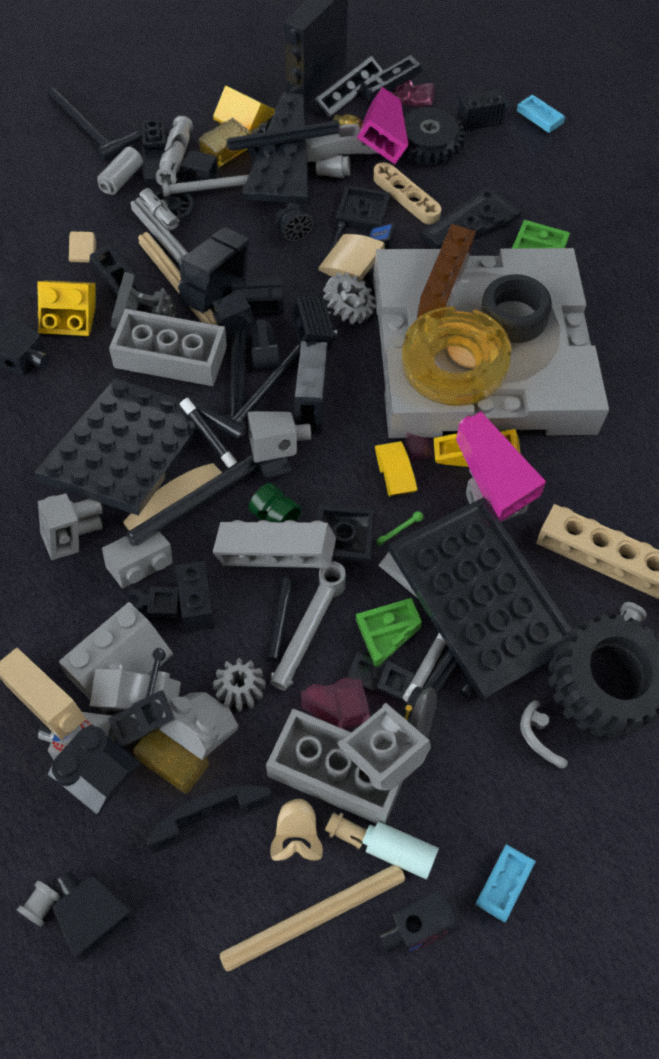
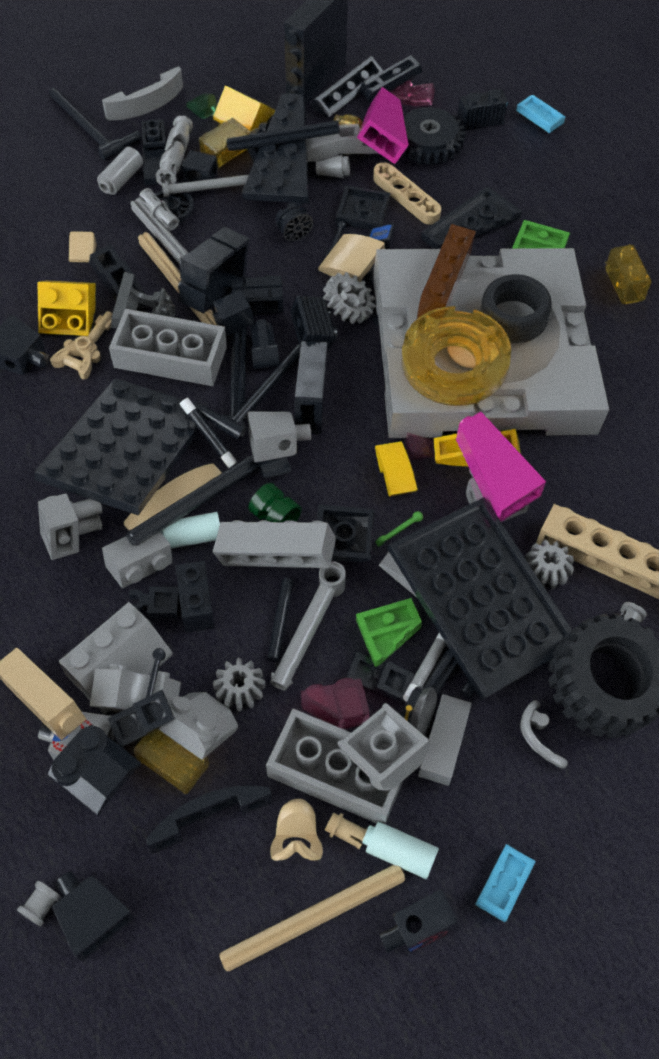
none -> tan piece [50,311,113,379]
none -> light grey slope [102,66,183,120]
none -> light aqua brick [160,512,220,549]
none -> clear green slope [186,94,218,119]
none -> light grey slope [418,694,472,786]
none -> light grey gear [525,539,574,590]
none -> clear yellow brick [605,245,652,304]

